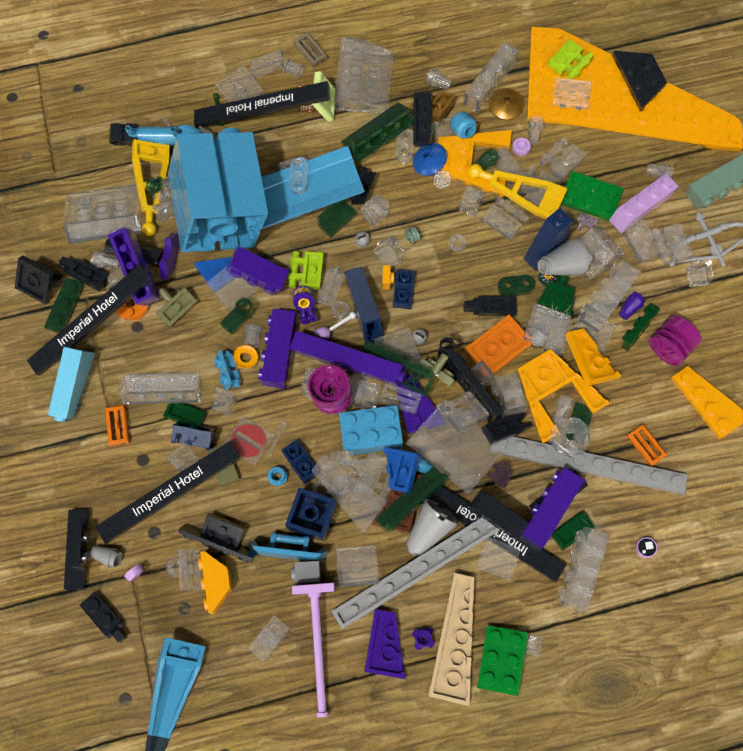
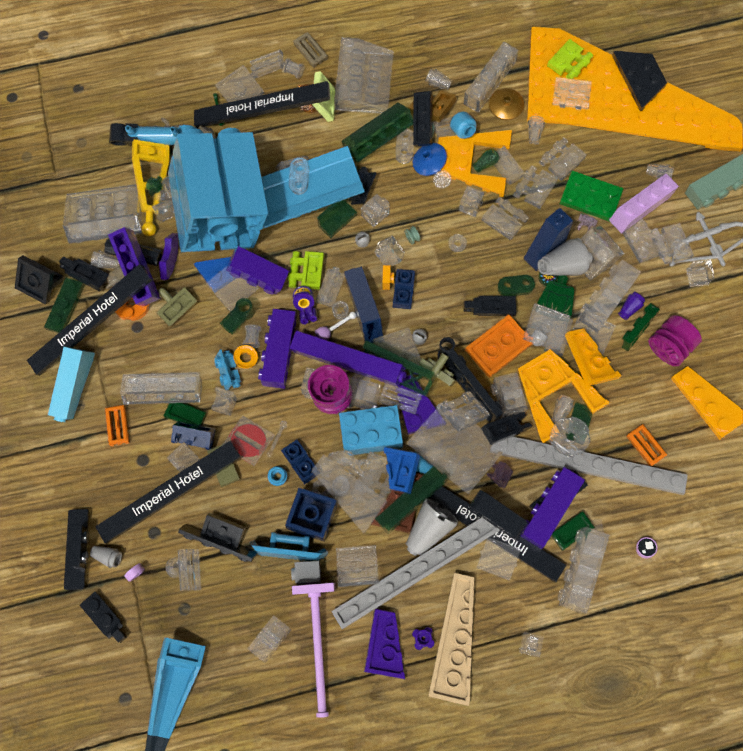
light orange slope [198,551,233,615] -> none
yellow plate [468,164,567,219] -> none
clear brick [470,361,495,389] -> none
green plate [477,625,529,697] -> none
lavender tile [512,138,531,157] -> none

